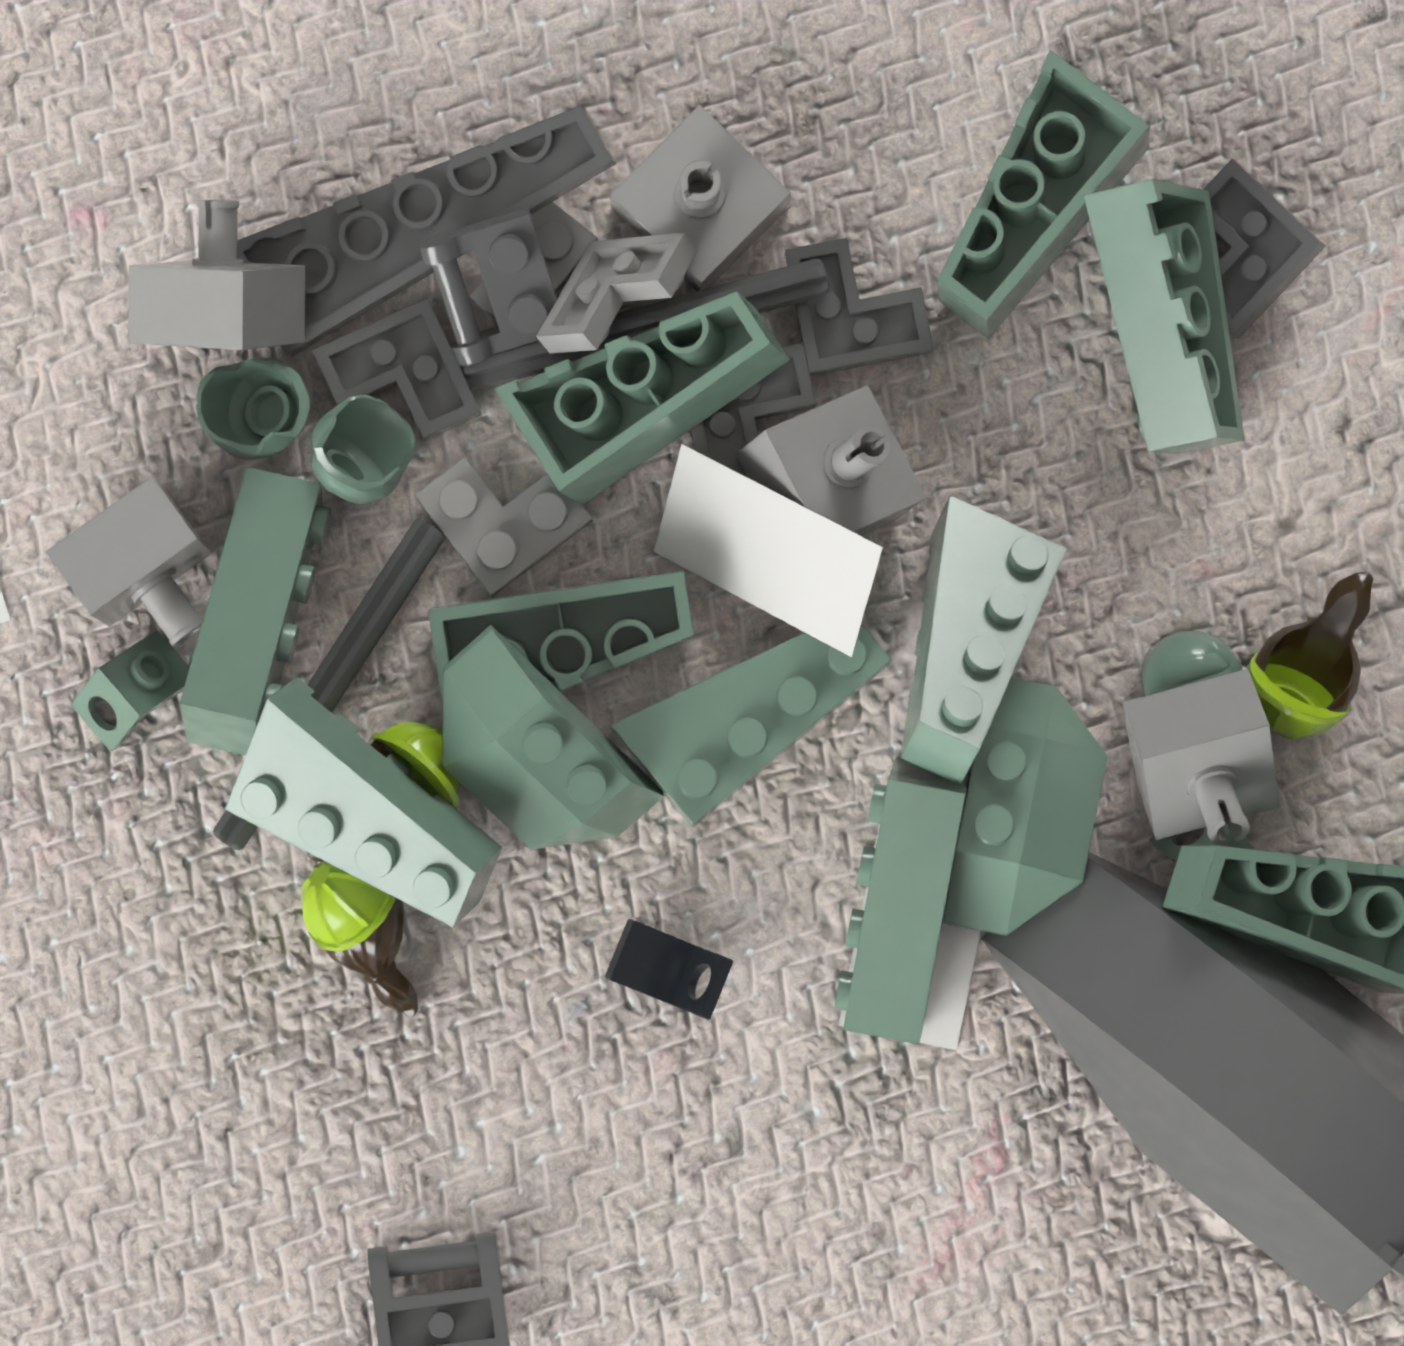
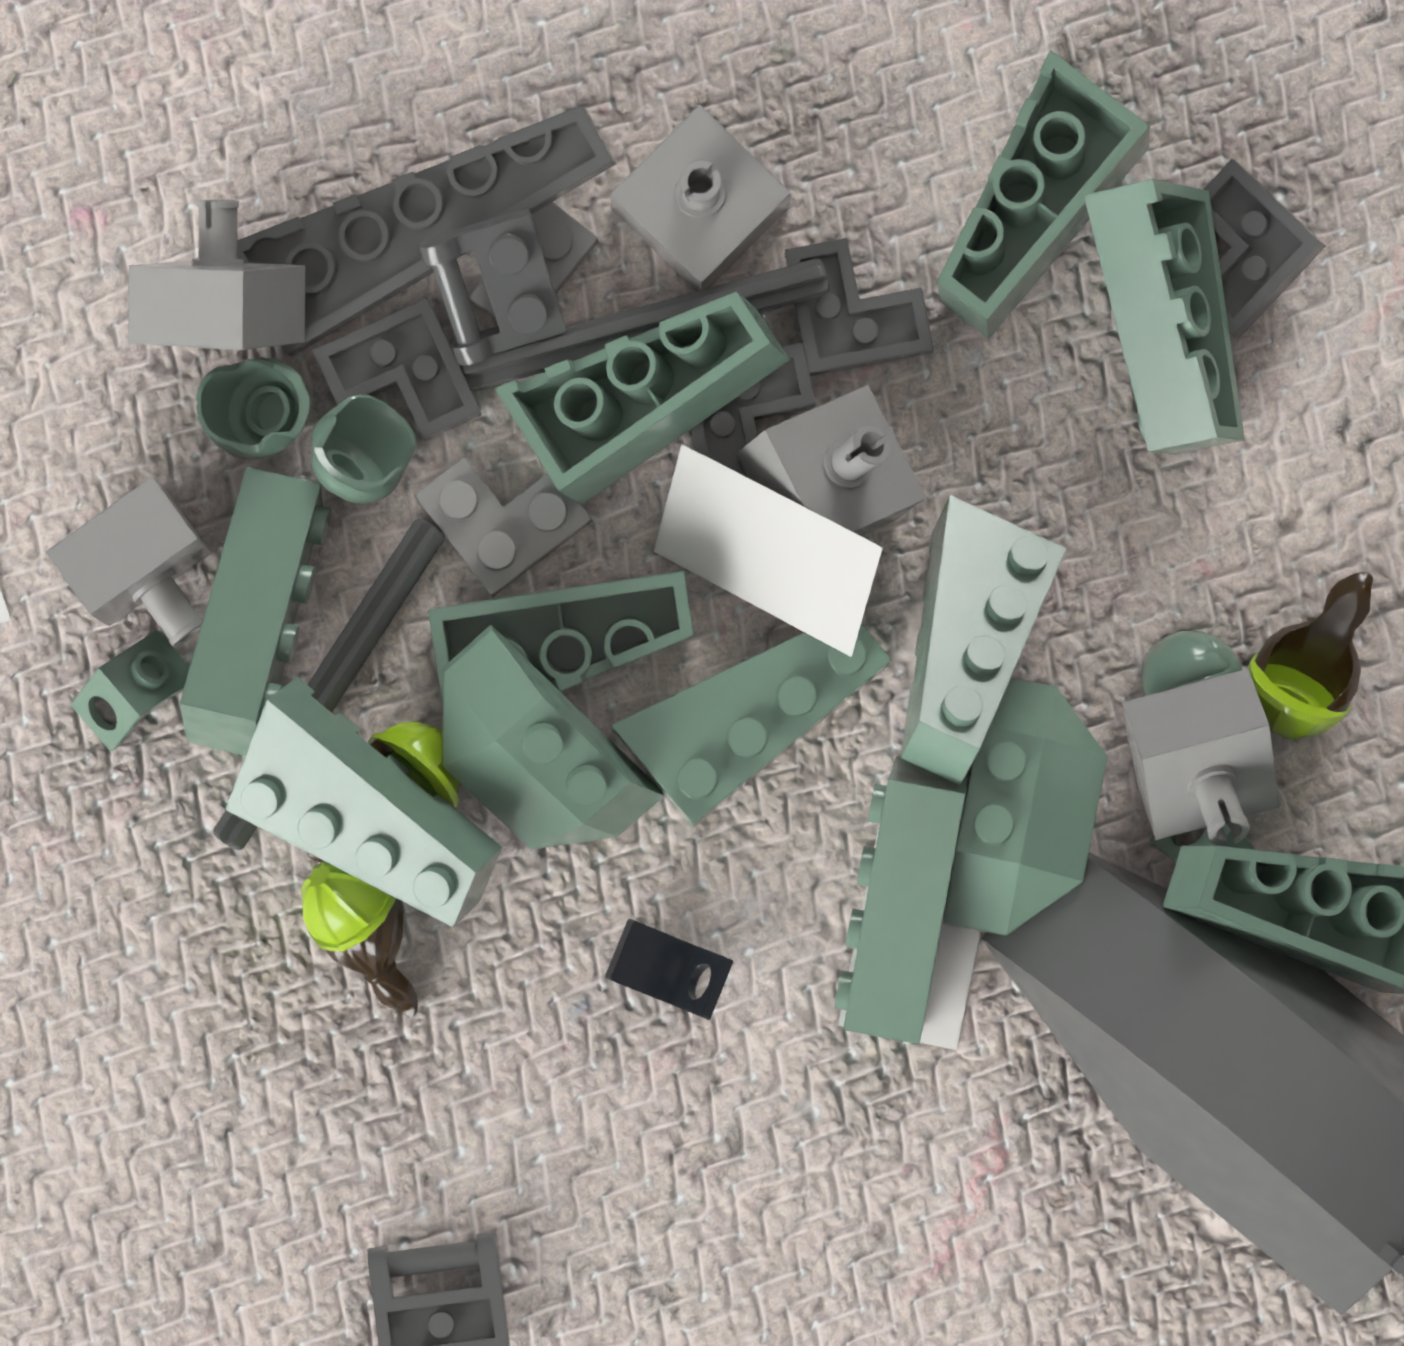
light grey plate [536,232,698,354] -> none

